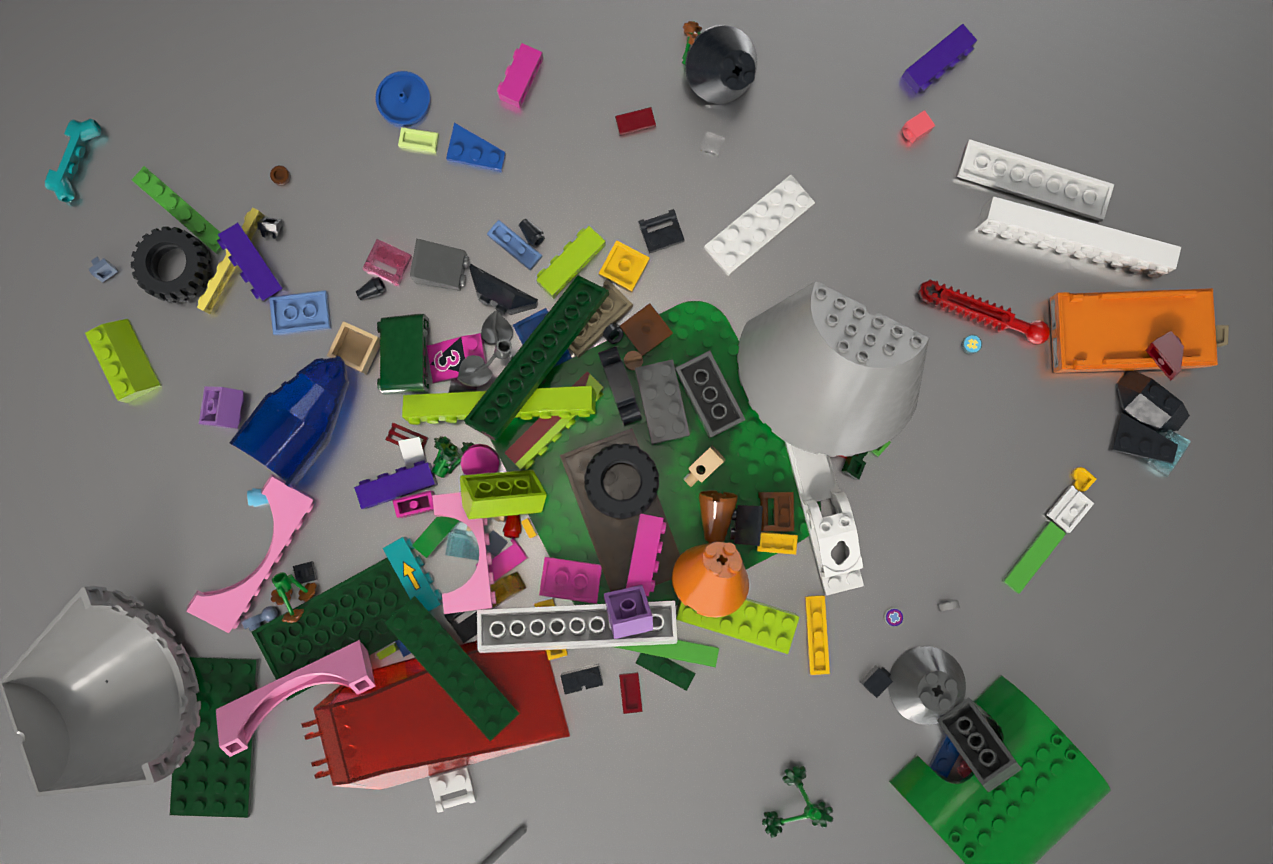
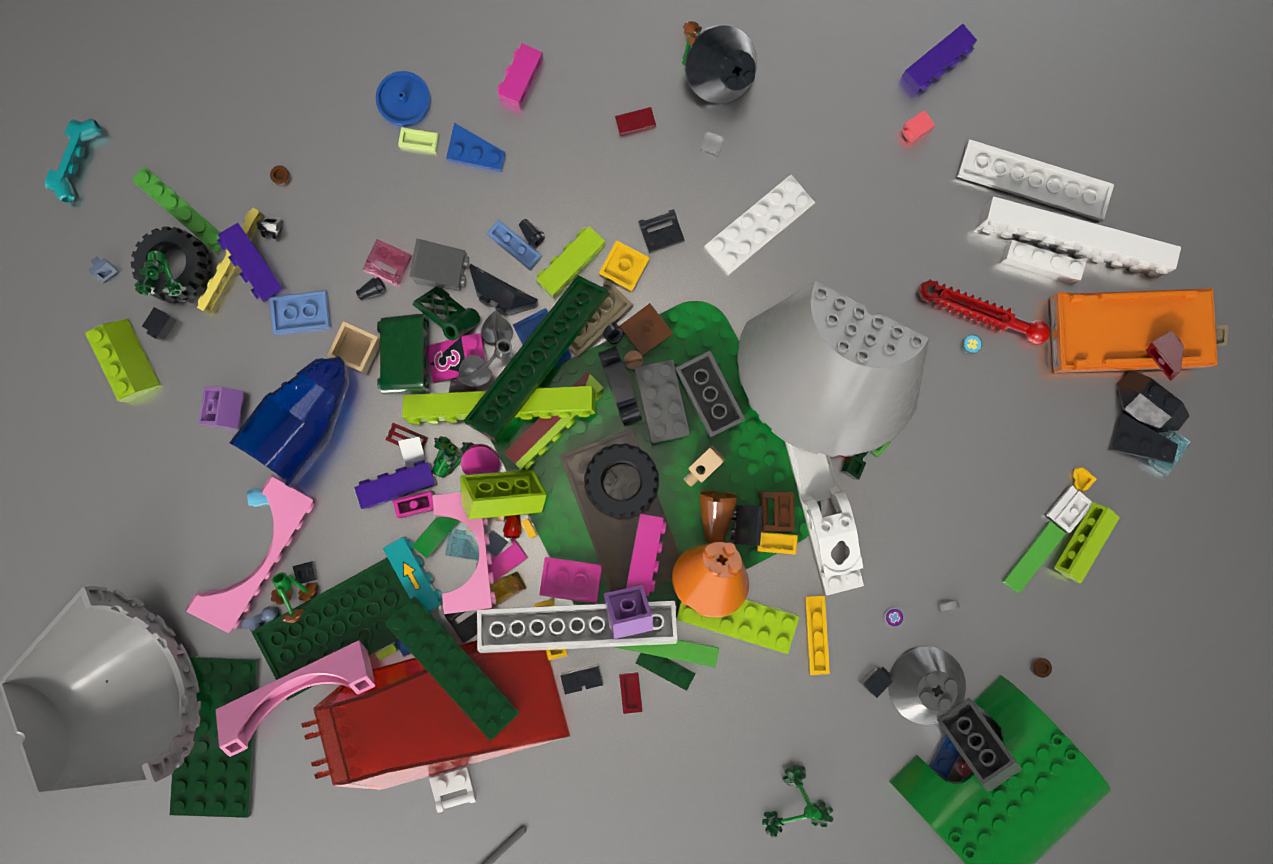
none -> dark green plant [134,251,186,296]
none -> black brick [142,307,177,339]
none -> dark green piece [412,286,480,341]
none -> white brick [1000,240,1086,285]
none -> reddish brown tile [1031,658,1052,678]
none -> lime brick [1054,502,1120,584]

